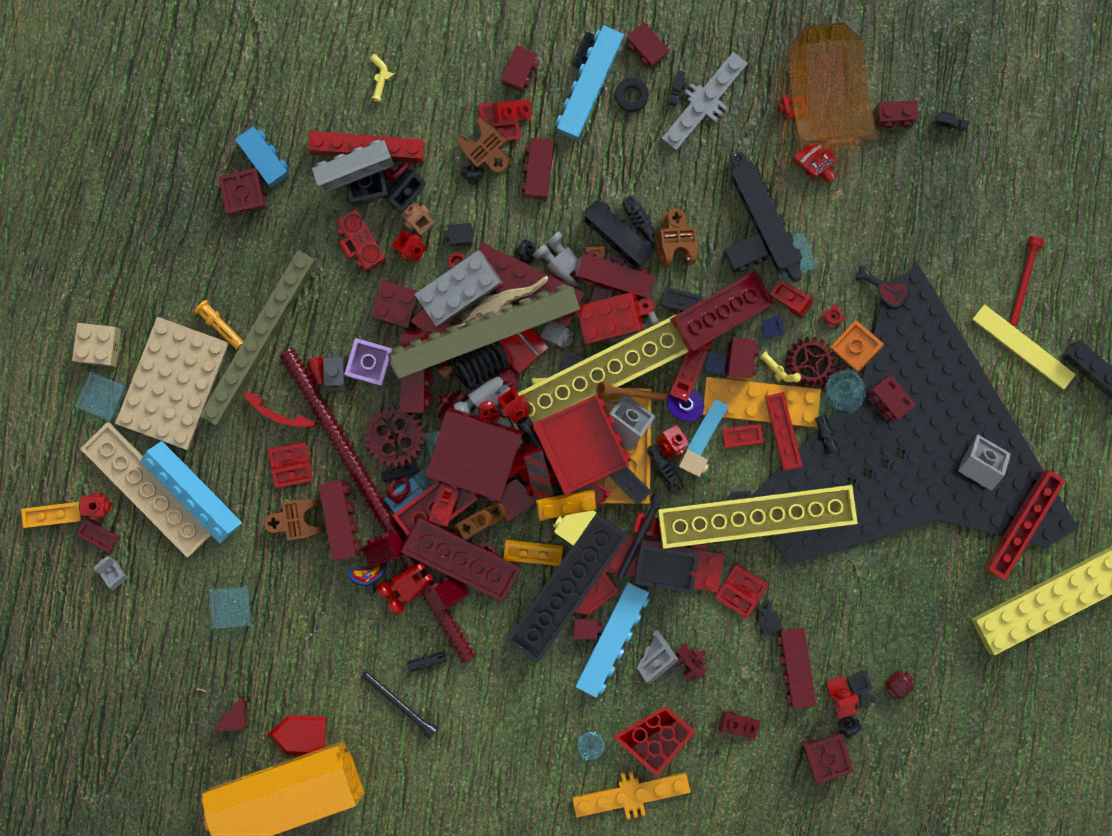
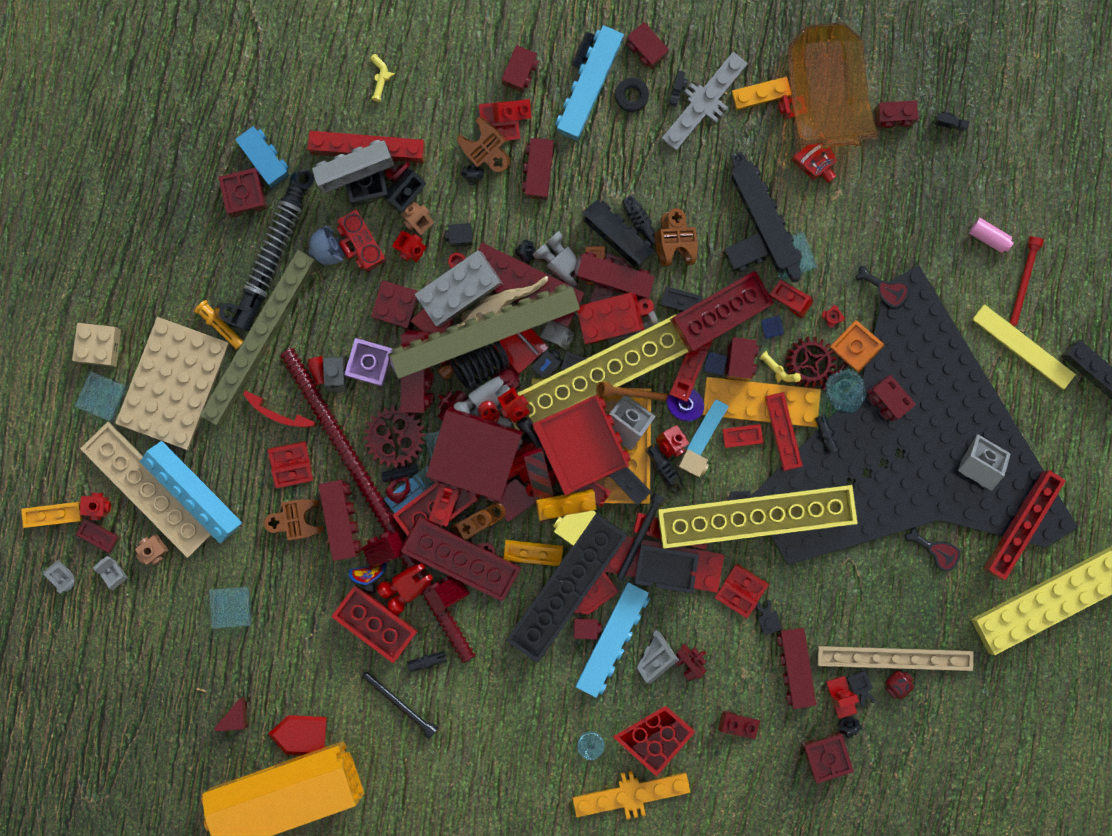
none -> light grey bracket [43,559,75,594]
none -> nougat brick [135,535,169,565]
none -> black piece [214,169,314,332]
none -> sand blue cylinder [308,226,344,265]
none -> red brick [331,585,418,664]
none -> black brick [532,348,563,379]
none -> light orange plate [731,77,792,110]
none -> tan plate [817,646,974,671]
none -> black piece [905,527,961,571]
none -> bright pink brick [969,217,1013,253]

